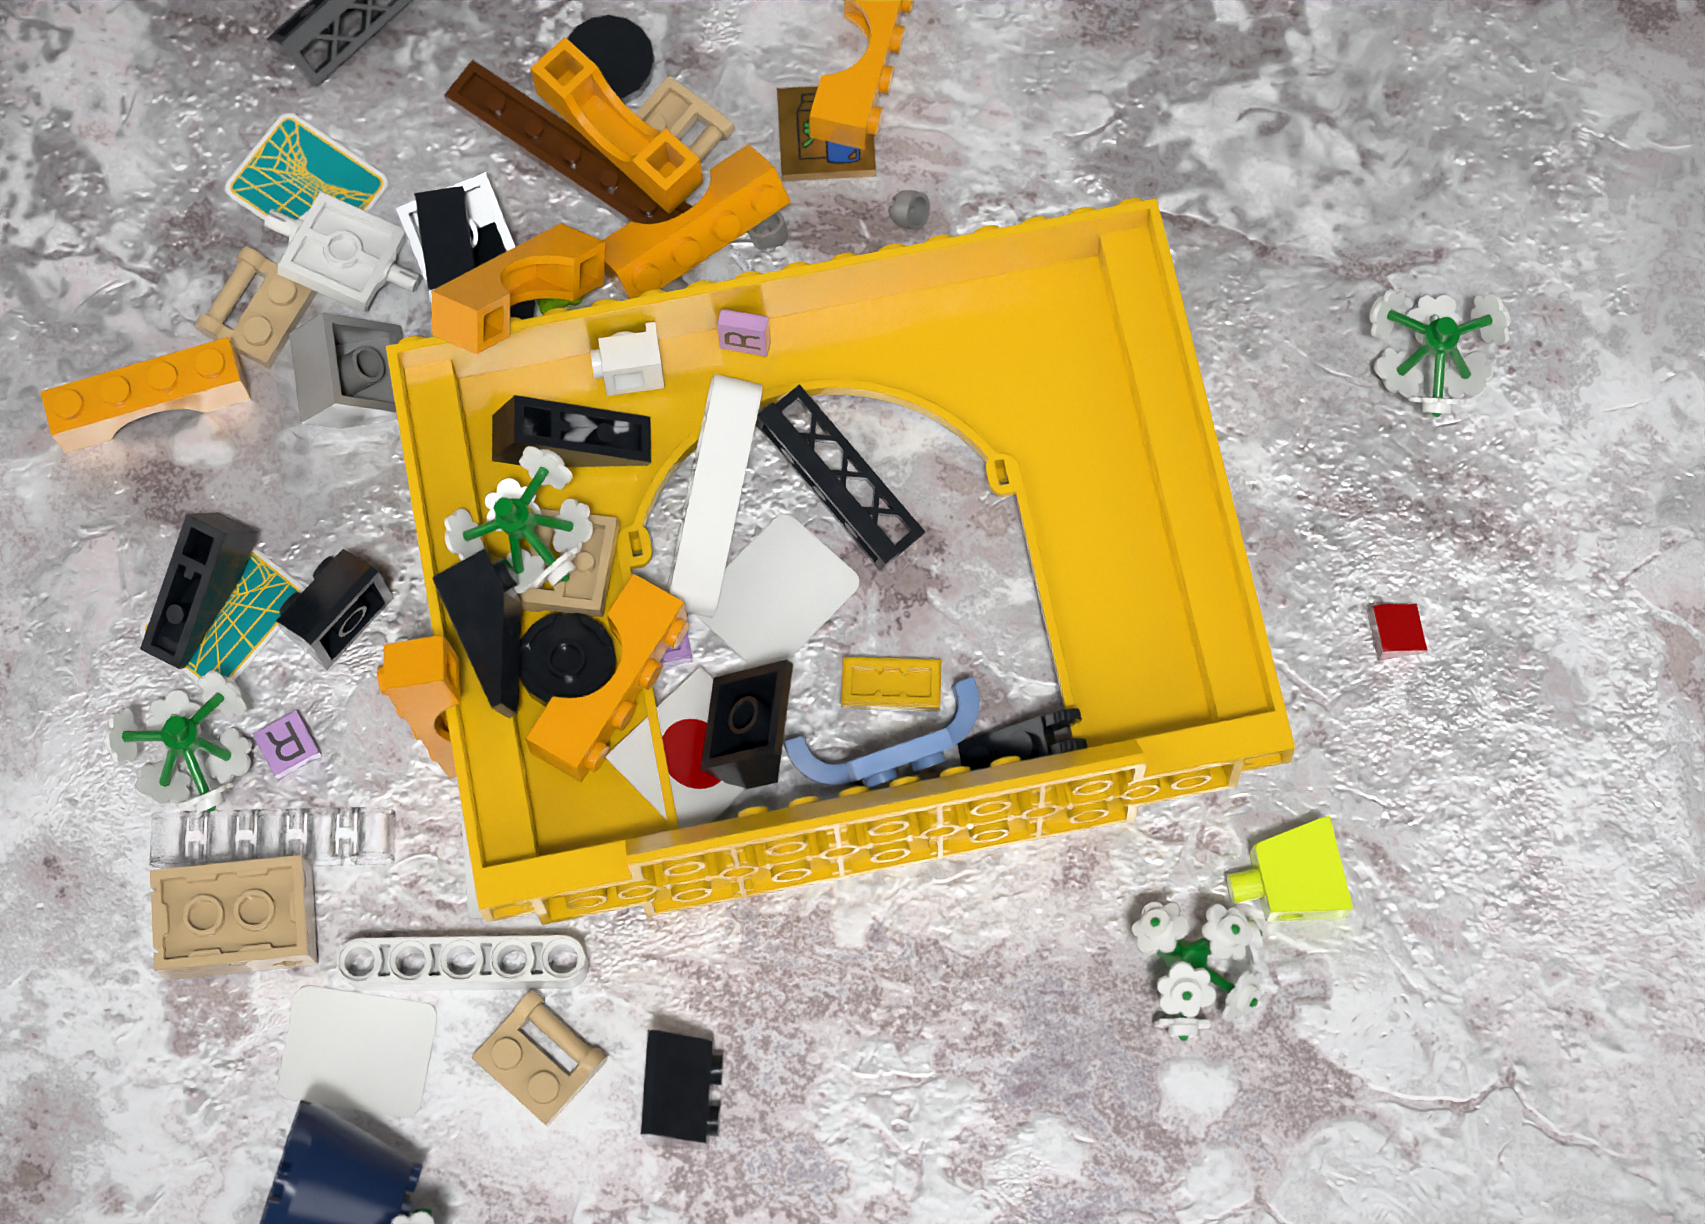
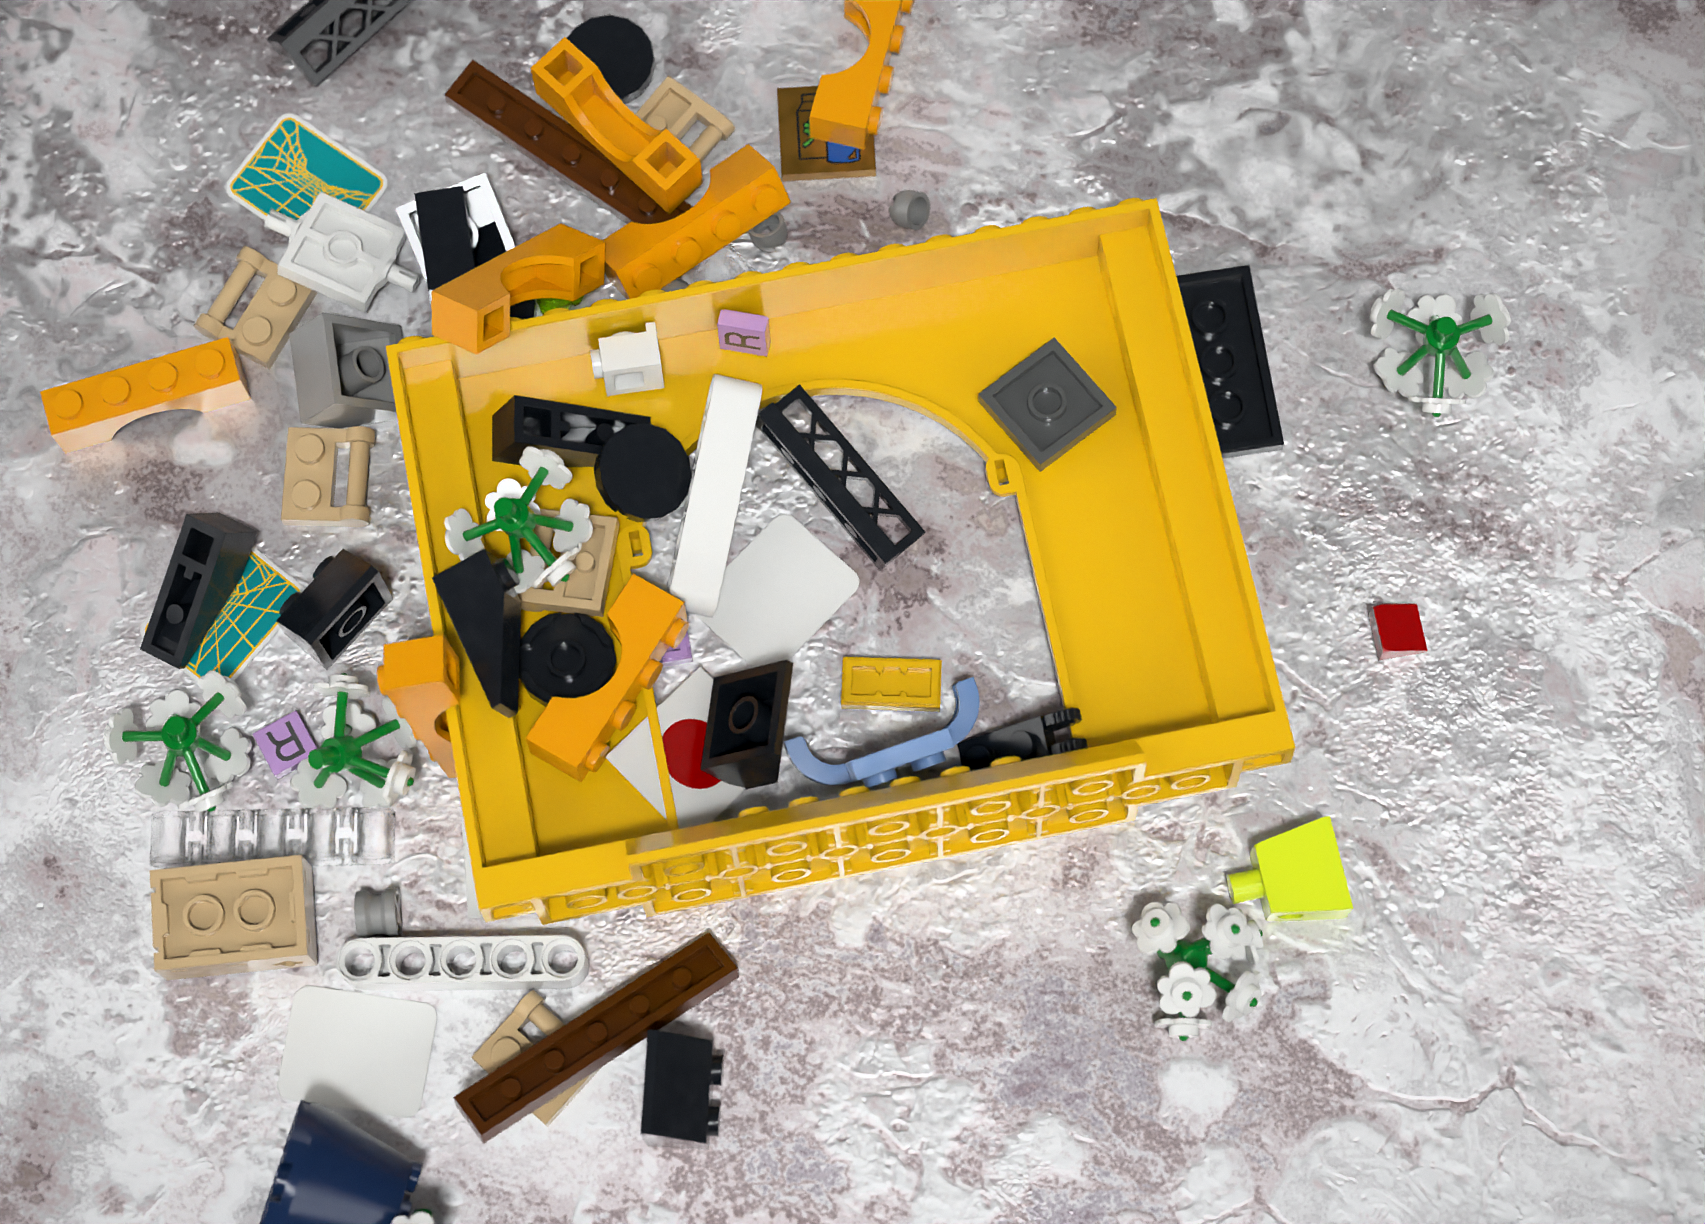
none -> tan plate [281,426,376,527]
none -> white plant [290,673,417,811]
none -> light grey wheel [354,888,402,938]
none -> reddish brown plate [453,932,739,1144]
none -> black tile [594,423,692,522]
none -> dark grey plate [978,337,1117,472]
none -> black tile [1177,265,1284,459]

